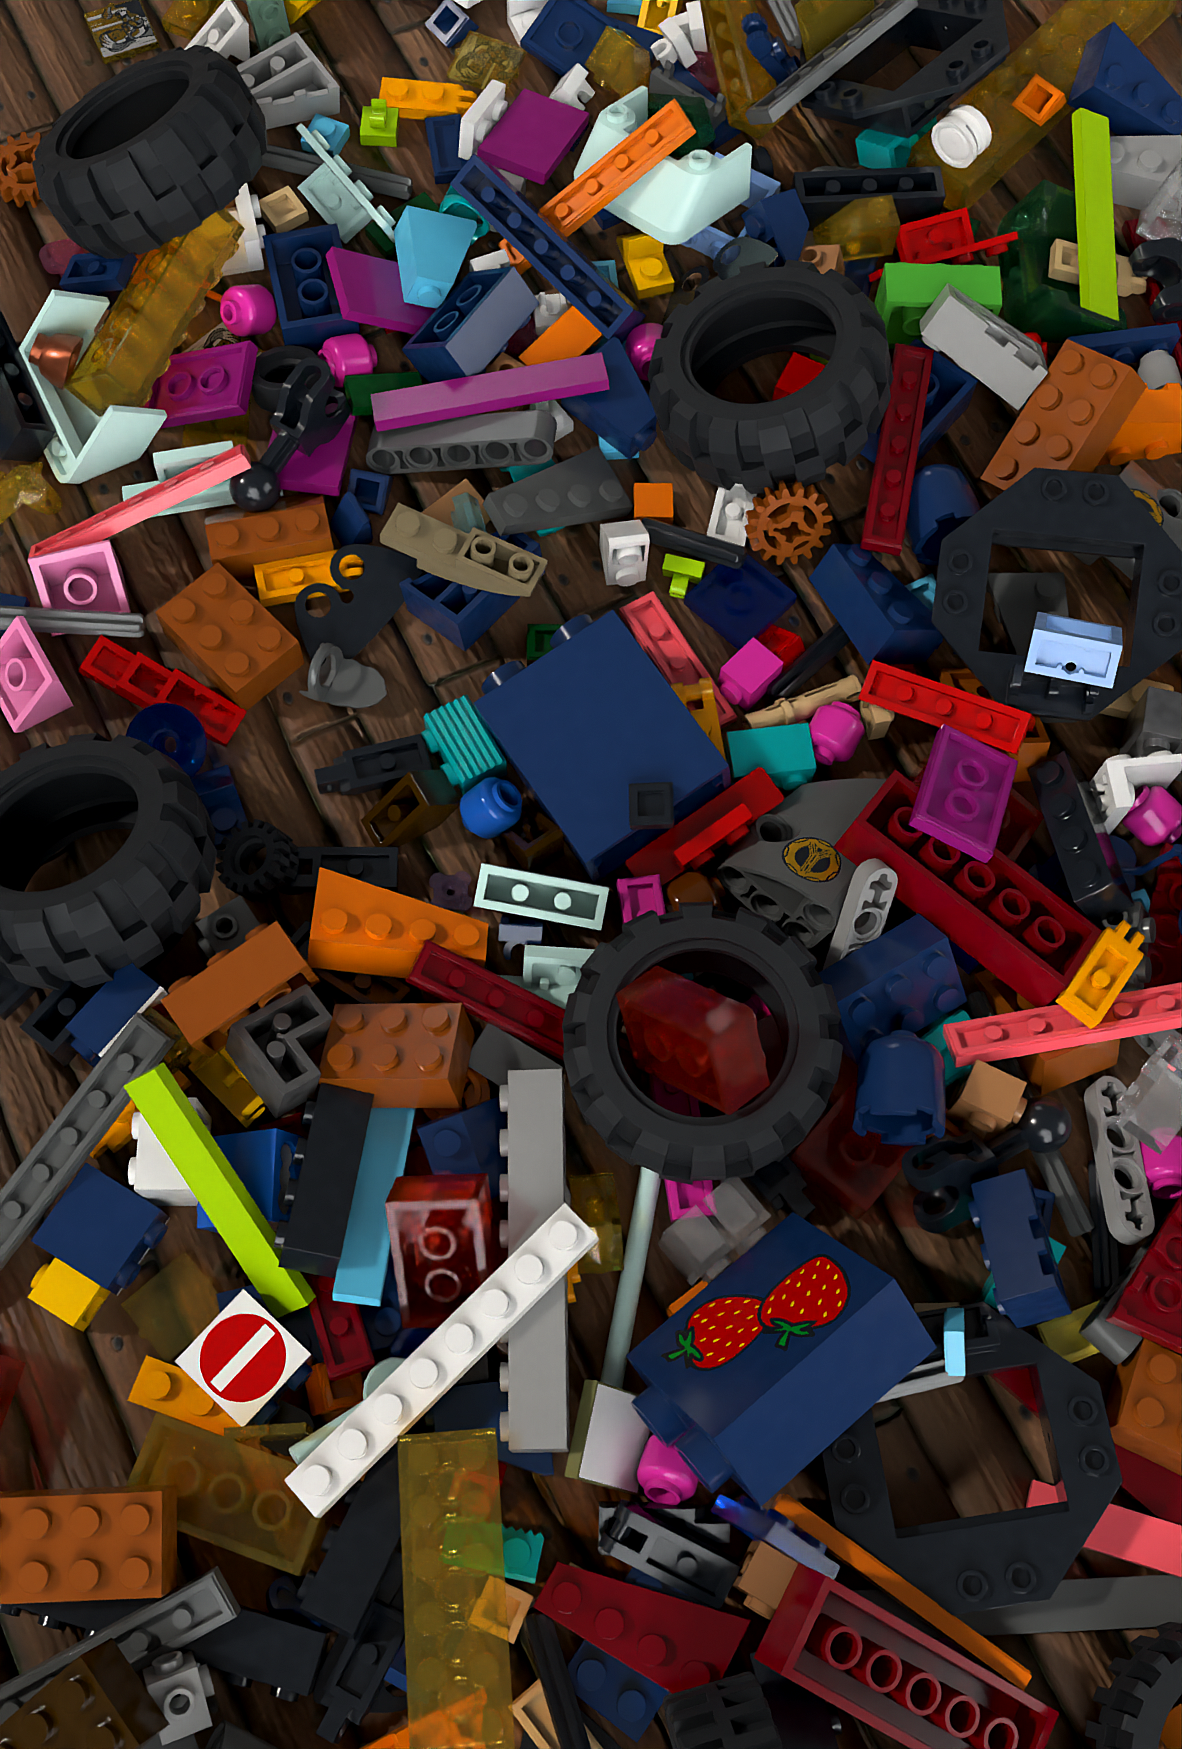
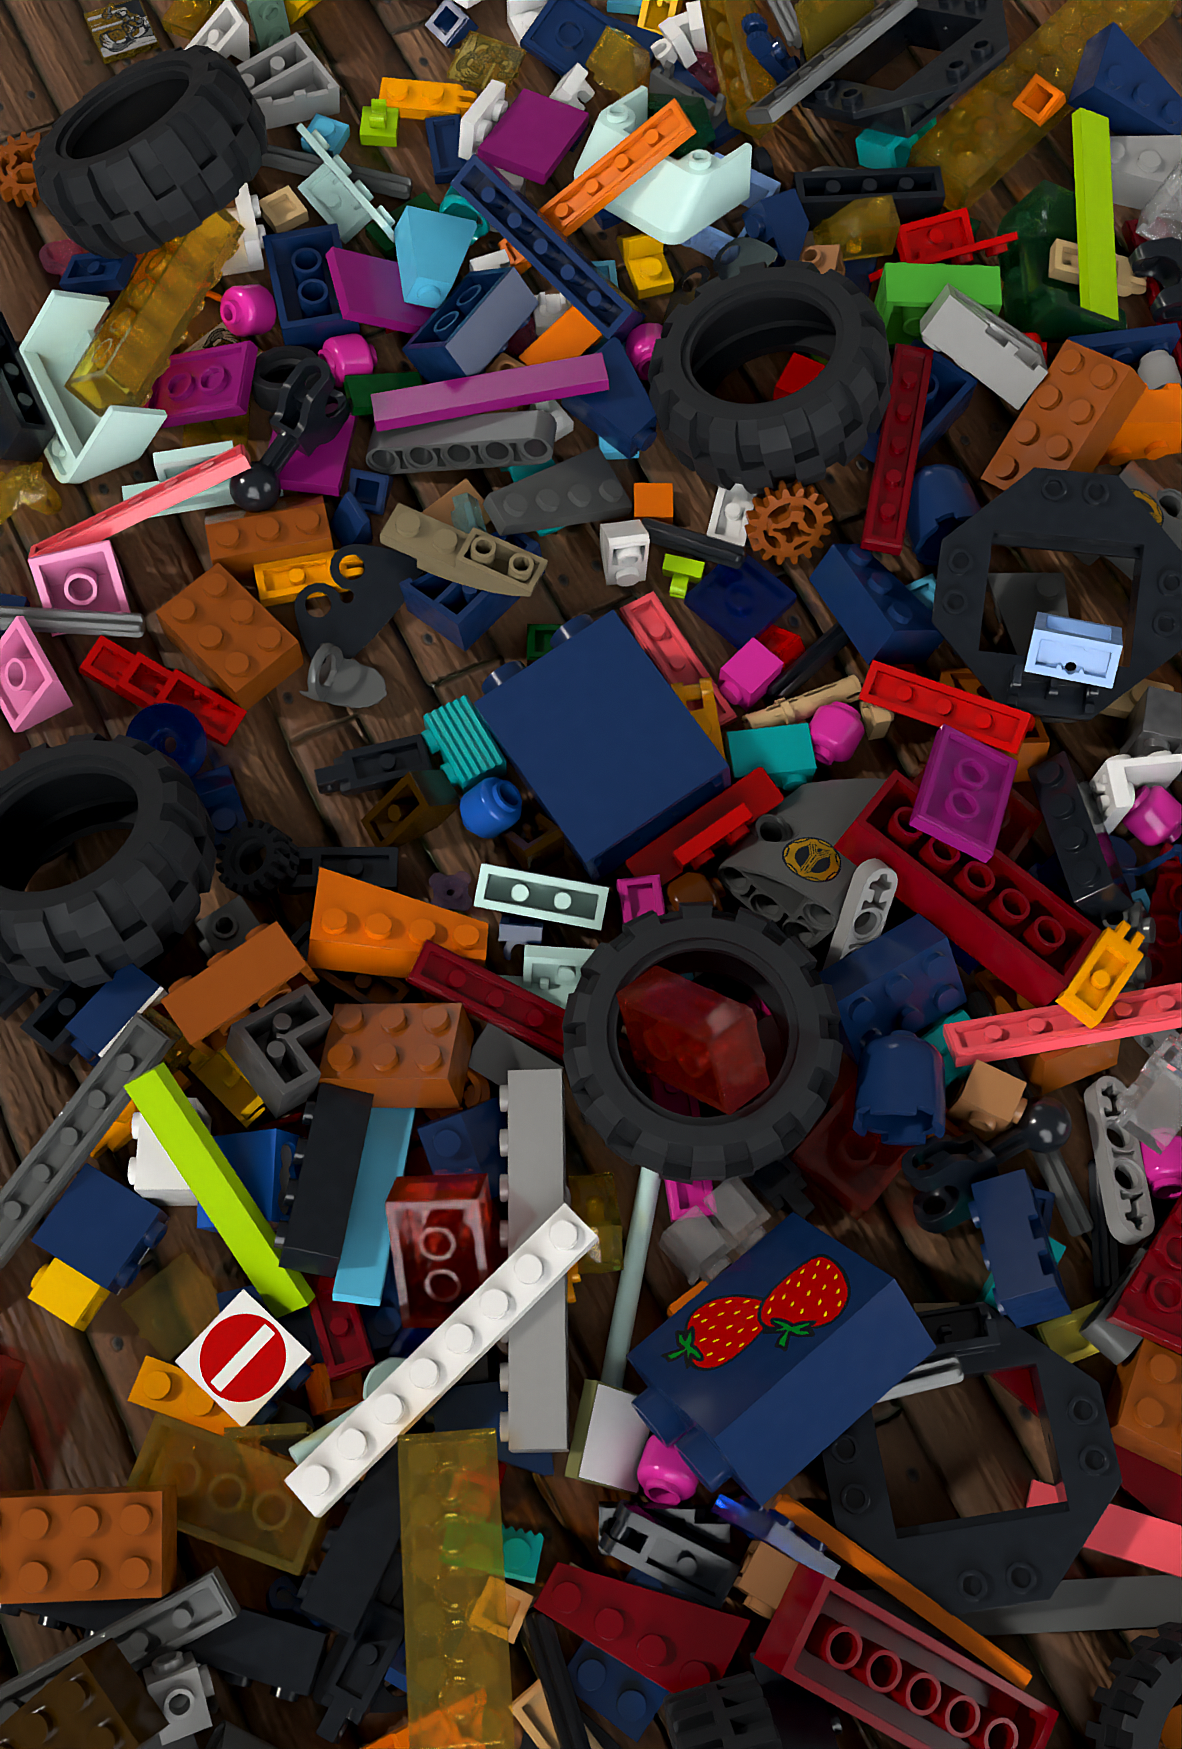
copper piece [28,333,84,391] -> none
black tile [629,782,674,830] -> none
white wheel [931,104,992,168] -> none
medium azure tile [944,1308,965,1376] -> none

